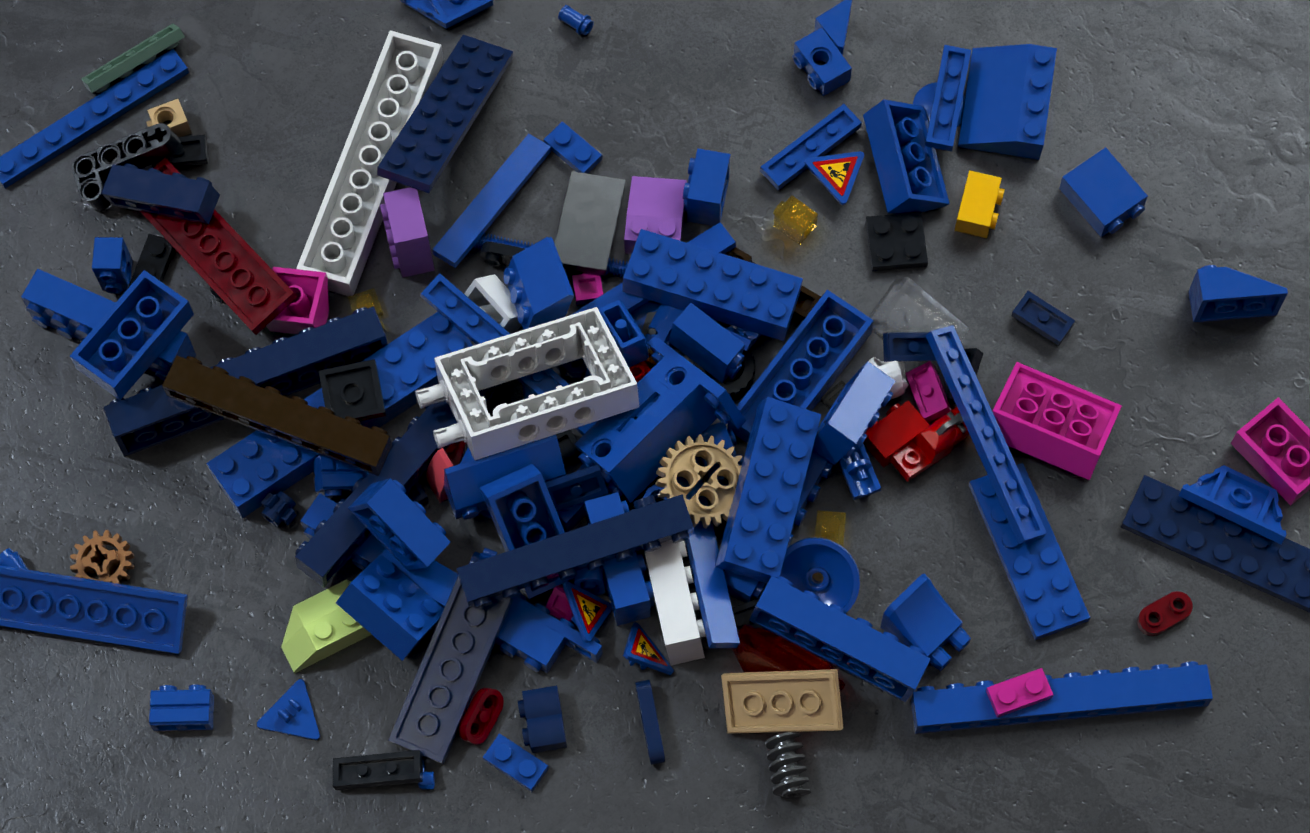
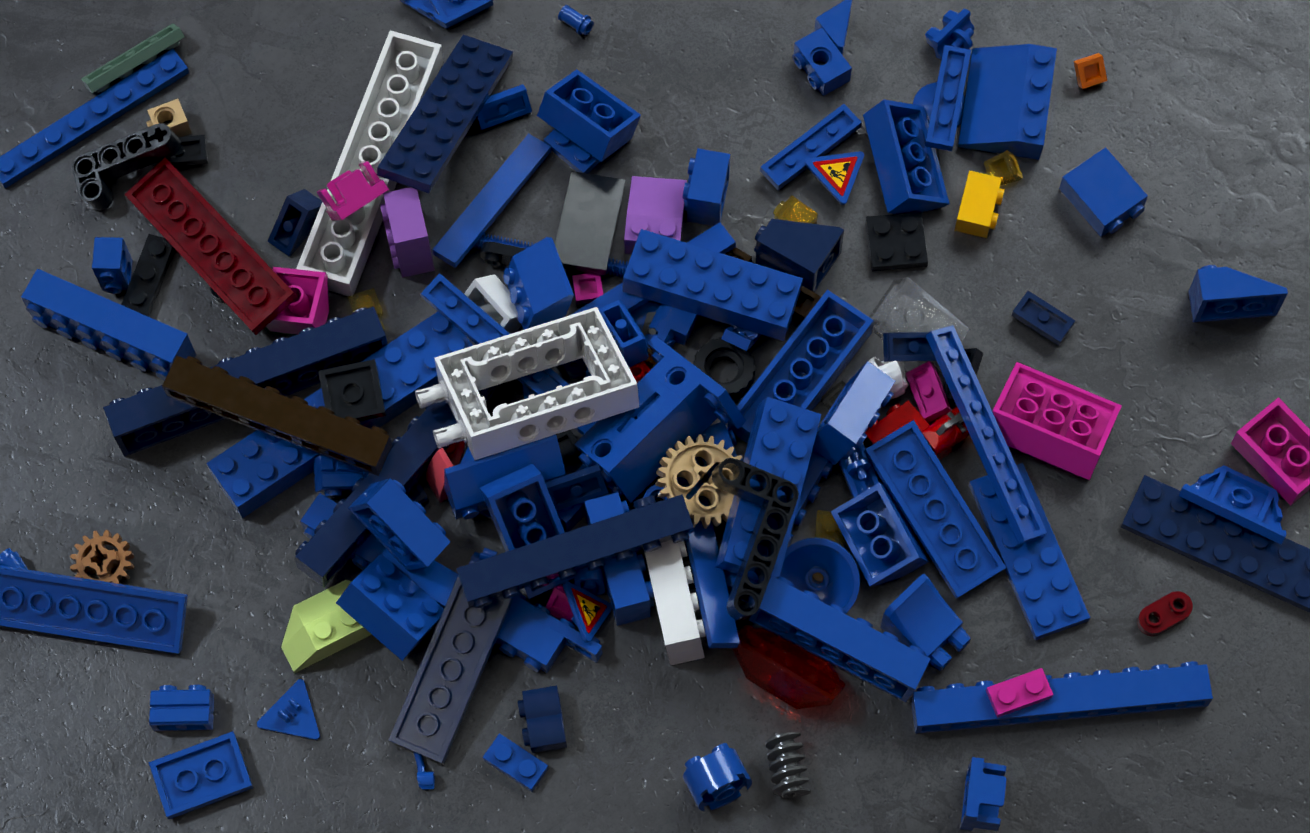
blue brick [70,270,194,400] -> none
dark blue brick [101,164,220,224] -> none
dark blue gear [260,491,297,527] -> none
black plate [333,750,423,790] -> none
dark red plate [459,688,504,744] -> none
piece [623,622,674,675] -> none
dark blue beam [635,680,665,765] -> none
blue brick [669,303,745,383] -> none
tan tile [721,669,844,733] -> none
none -> blue plate [148,731,253,820]
none -> dark blue slope [267,189,322,256]
none -> dark pink panel [317,161,389,220]
none -> blue plate [476,84,532,130]
none -> blue brick [537,69,641,162]
none -> blue brick [683,743,752,811]
none -> black beam [711,458,799,621]
none -> dark blue slope [754,219,844,293]
none -> blue slope [831,482,929,587]
none -> blue plate [864,420,1006,598]
none -> blue hips [925,8,975,60]
none -> blue panel [960,757,1006,831]
none -> clear yellow slope [983,150,1023,185]
none -> orange plate [1074,53,1107,89]

